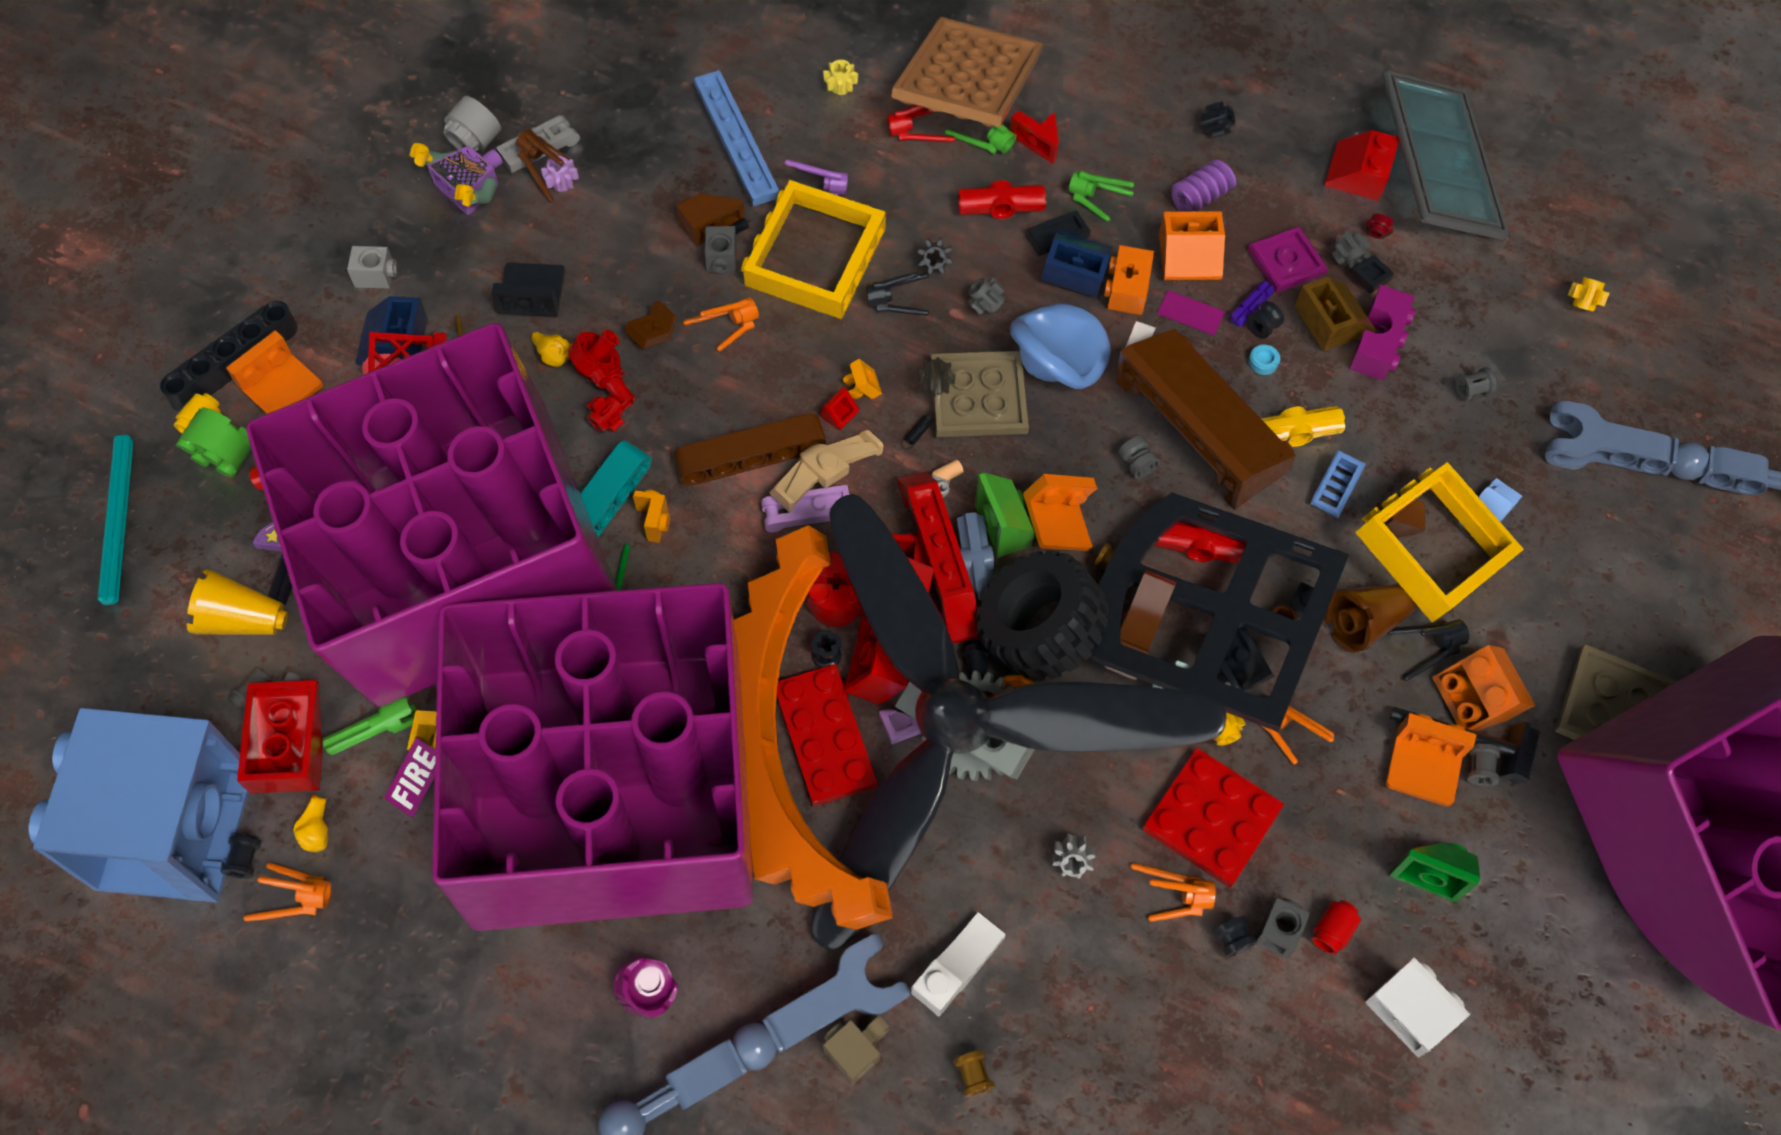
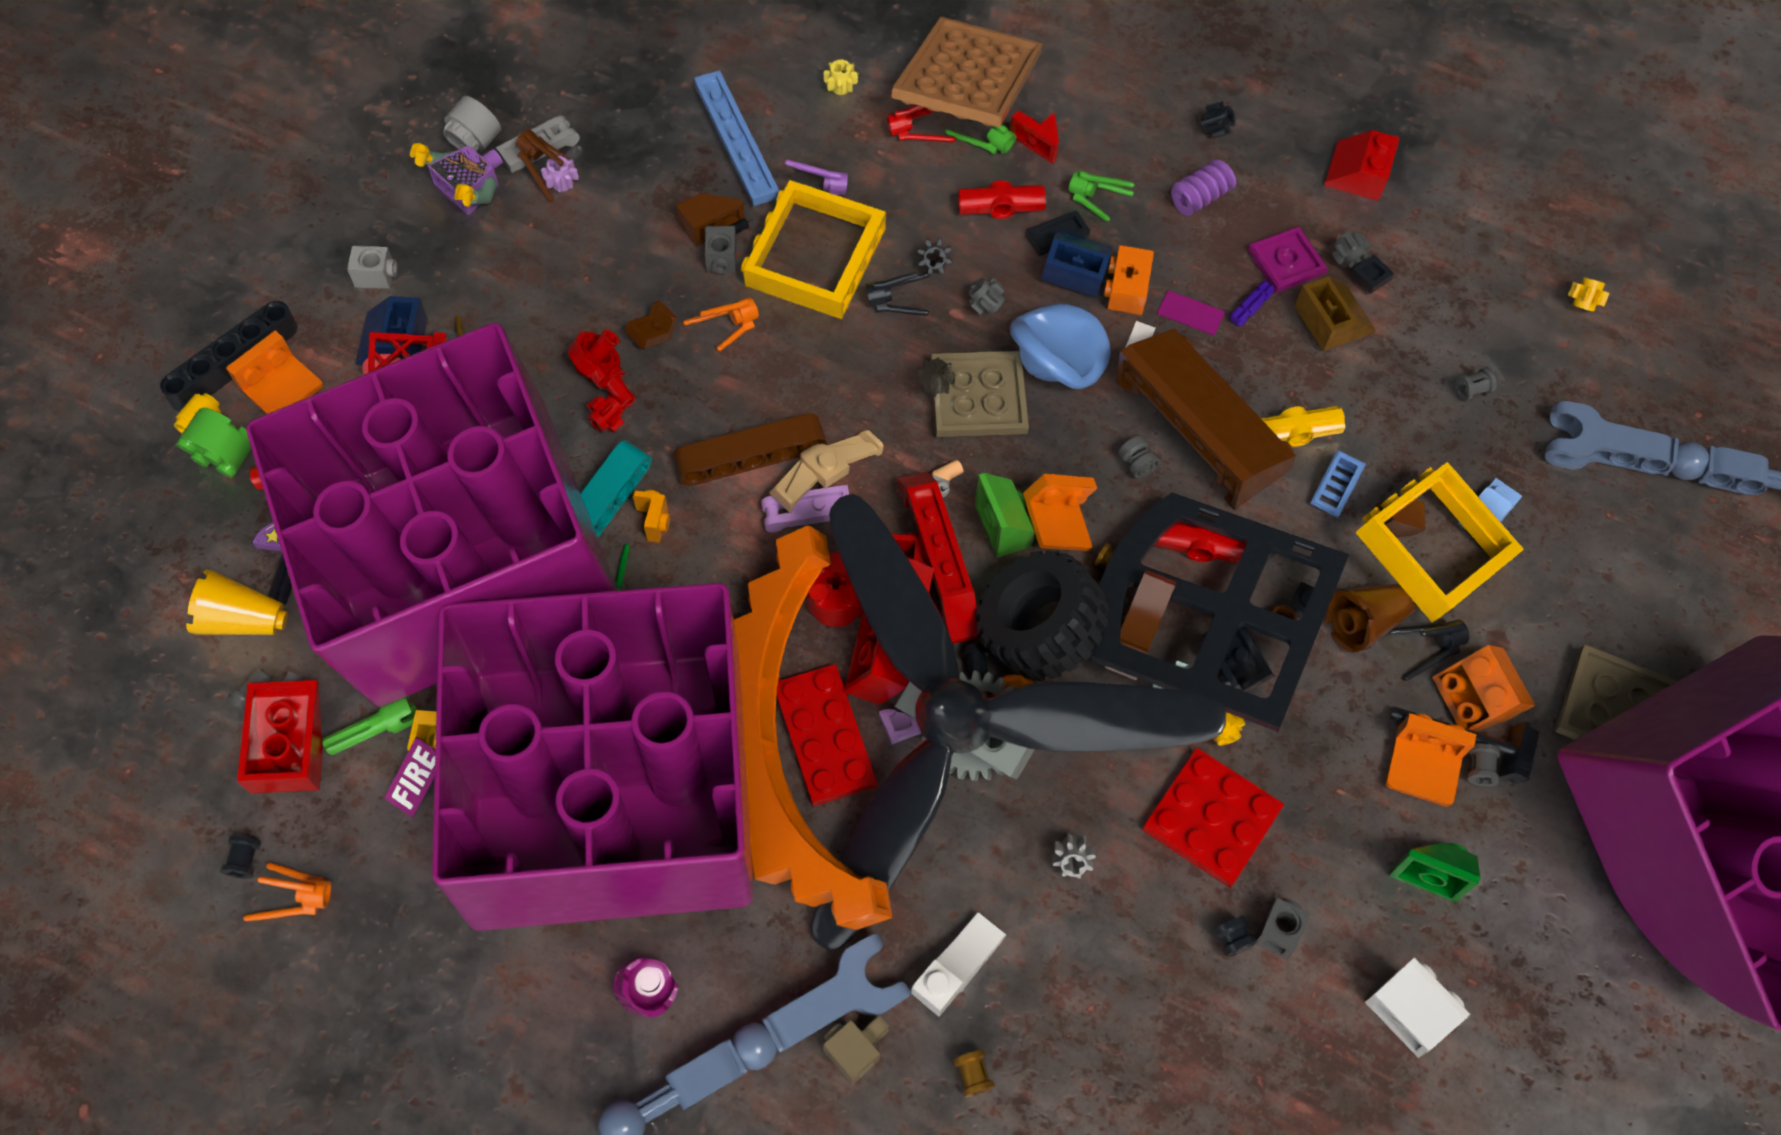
medium blue piece [29,708,249,903] -> none
teal axle [97,434,134,605] -> none
yellow animal [293,795,329,852] -> none
black bracket [492,262,565,317] -> none
yellow animal [531,332,570,367] -> none
black bush [812,630,841,668] -> none
red slope [820,387,860,430] -> none
light orange tile [843,359,882,400] -> none
black piece [901,411,935,449] -> none
sand blue piece [956,512,994,607] -> none
orange plant [1130,863,1216,922] -> none
orange slope [1158,211,1225,280] -> none
black wheel [1246,301,1284,339] -> none
medium azure tile [1248,344,1280,375] -> none
orange plant [1261,705,1334,764] -> none
red brick [1311,900,1361,955] -> none
magenta arch [1349,285,1416,381] -> none
dark red plate [1366,213,1394,239] -> none
clear light blue door [1382,70,1509,240] -> none

